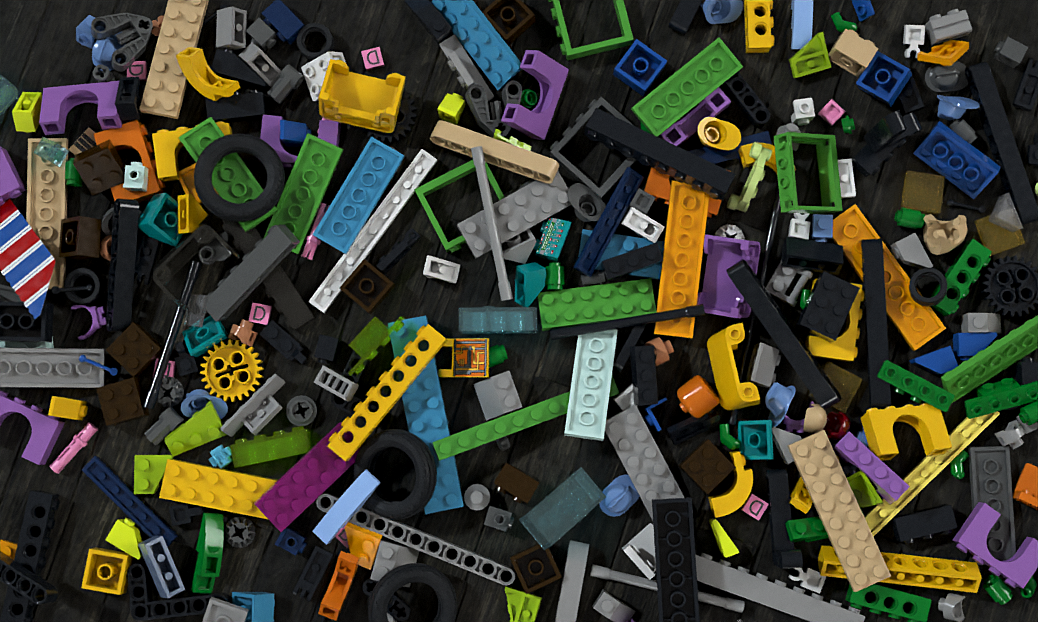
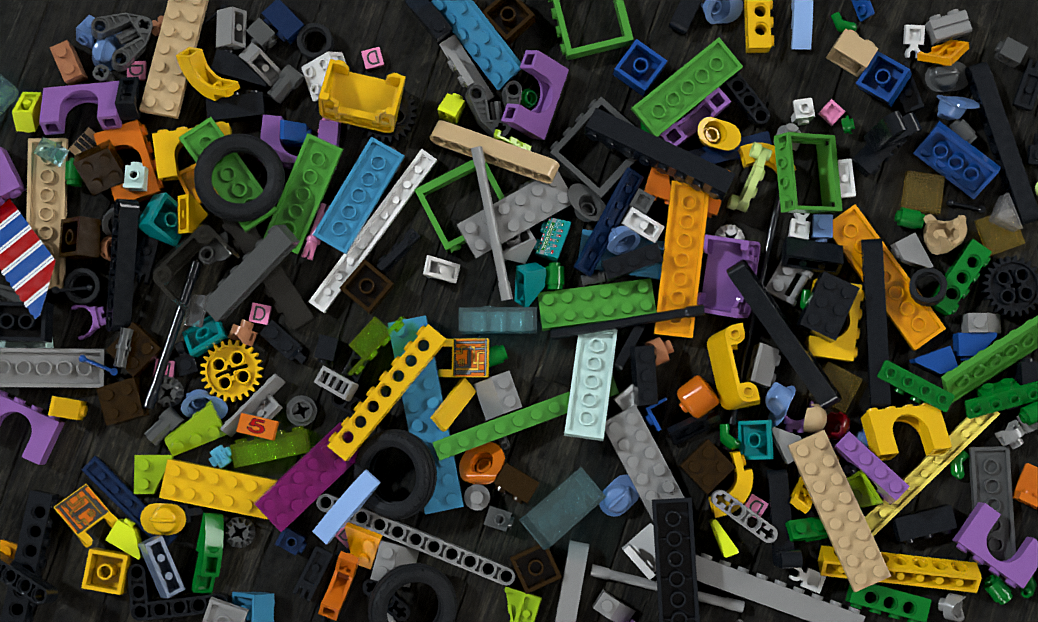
bright pink pin [49,422,98,474] -> none
lime wing [789,32,831,78] -> none
none -> nougat brick [50,40,89,85]
none -> flag [54,484,118,548]
none -> dark grey pin [113,328,134,368]
none -> yellow piece [140,503,186,535]
none -> orange tile [236,413,279,441]
none -> yellow tile [430,378,477,432]
none -> orange hat [459,442,505,485]
none -> medium blue piece [607,226,640,255]
none -> light grey beam [711,490,778,543]

